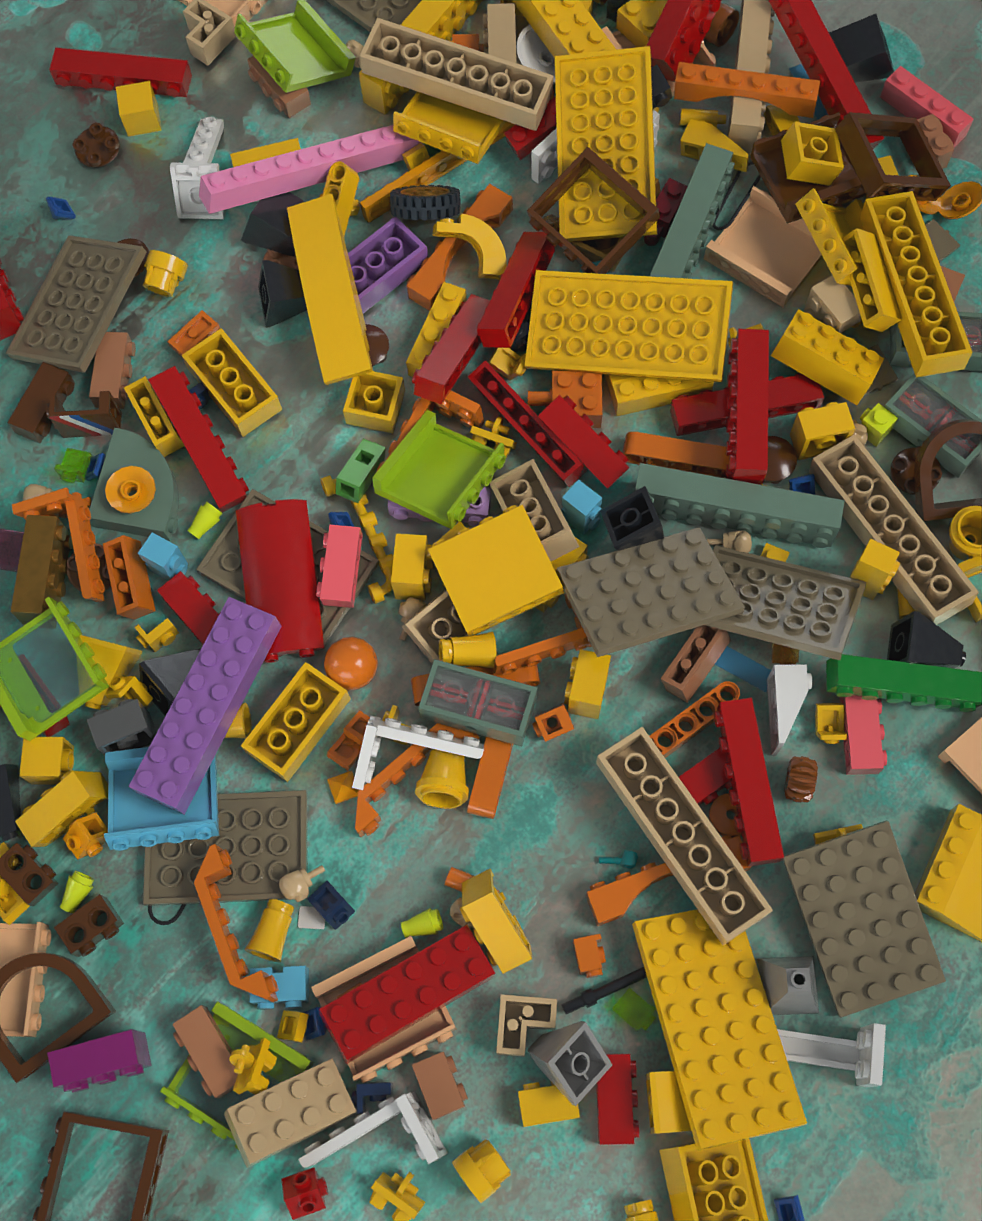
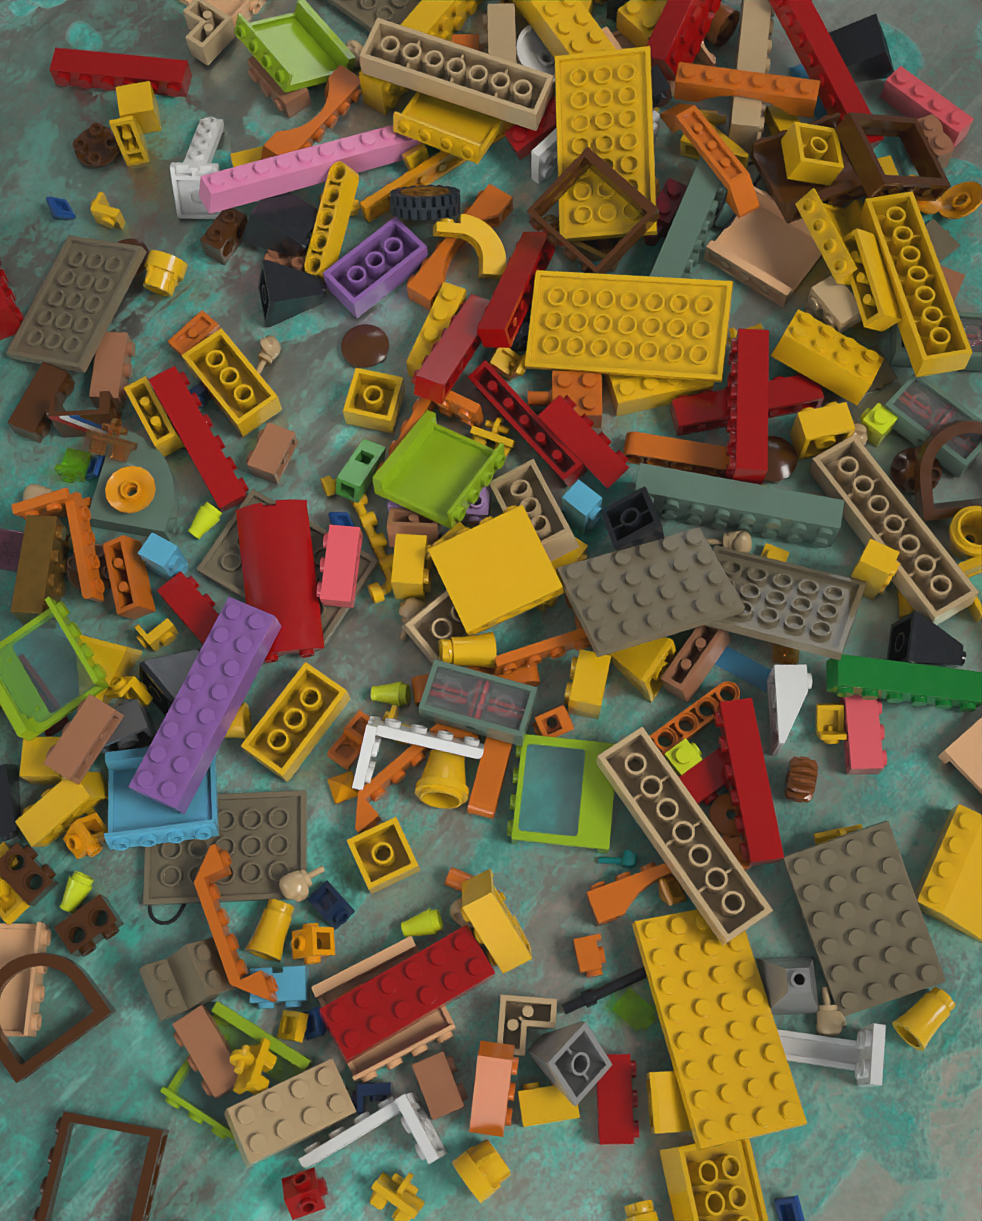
magenta brick [48,1029,152,1093] -> none
yellow slope [287,194,373,385] -> none
white sticker [298,906,325,929] -> none
orange piece [324,636,378,691] -> none
blue slope [789,474,815,495] -> none
none -> nougat brick [43,694,124,784]
none -> clear orange hips [85,418,138,462]
none -> yellow bracket [90,192,126,230]
none -> yellow slope [109,116,150,167]
none -> dark tan bracket [139,937,238,1021]
none -> reddish brown brick [200,208,248,265]
none -> nougat brick [246,422,298,484]
none -> tan piece [256,335,281,374]
none -> orange arch [260,65,362,160]
none -> light orange brick [291,923,335,964]
none -> yellow brick [347,817,421,894]
none -> neon yellow cone [371,681,411,707]
none -> nougat brick [386,508,442,547]
none -> orange brick [469,1041,519,1137]
none -> panel [507,734,616,854]
none -> yellow slope [607,637,677,703]
none -> light orange slope [659,876,687,906]
none -> orange slope [660,104,760,219]
none -> neon yellow brick [664,738,702,777]
none -> tan piece [816,987,846,1037]
none -> yellow plant [892,987,956,1051]

